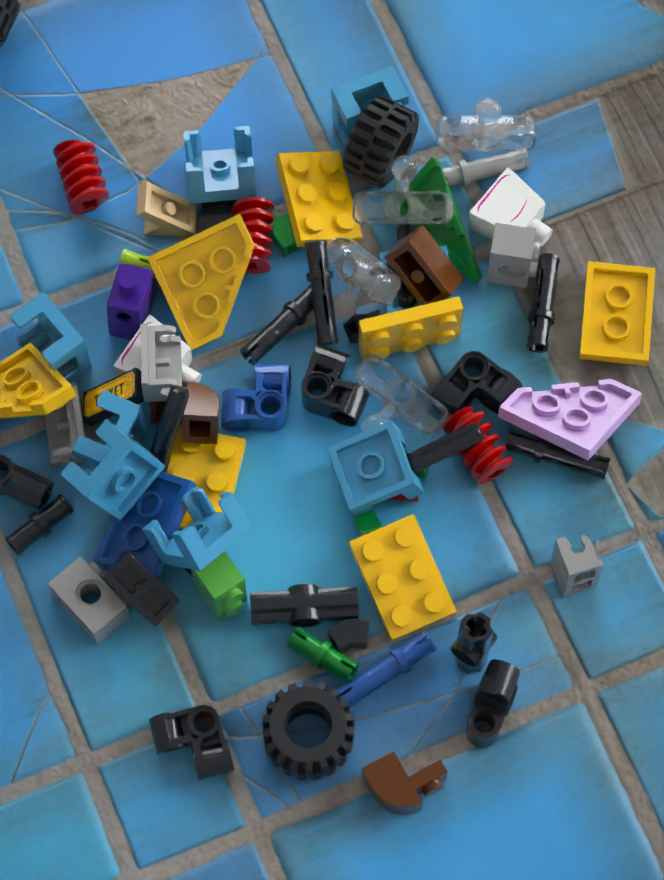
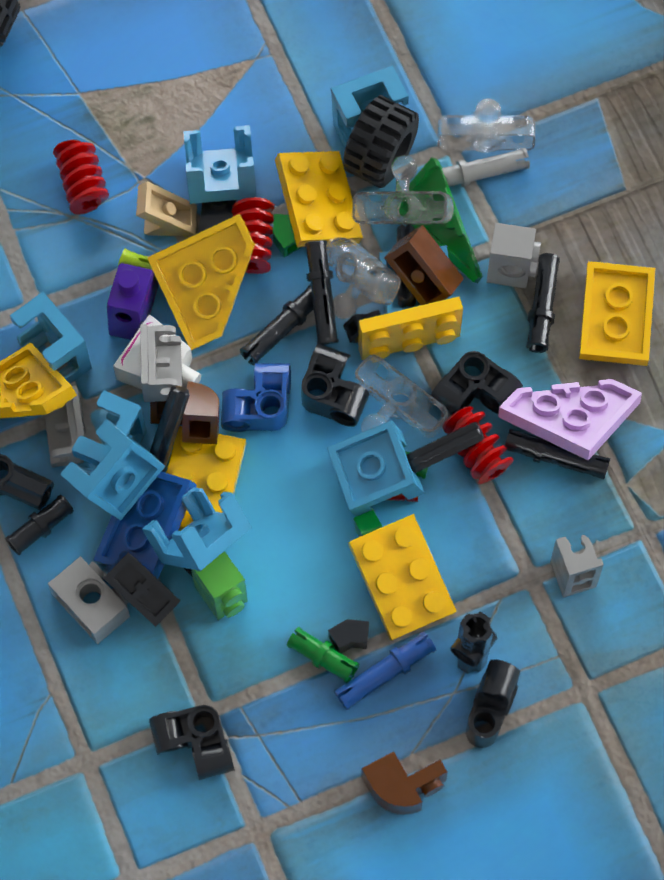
tile [83,367,144,426] -> none
black piece [250,584,359,628] -> none
black tyre [262,681,354,781] -> none
white torso [468,167,553,246] -> none

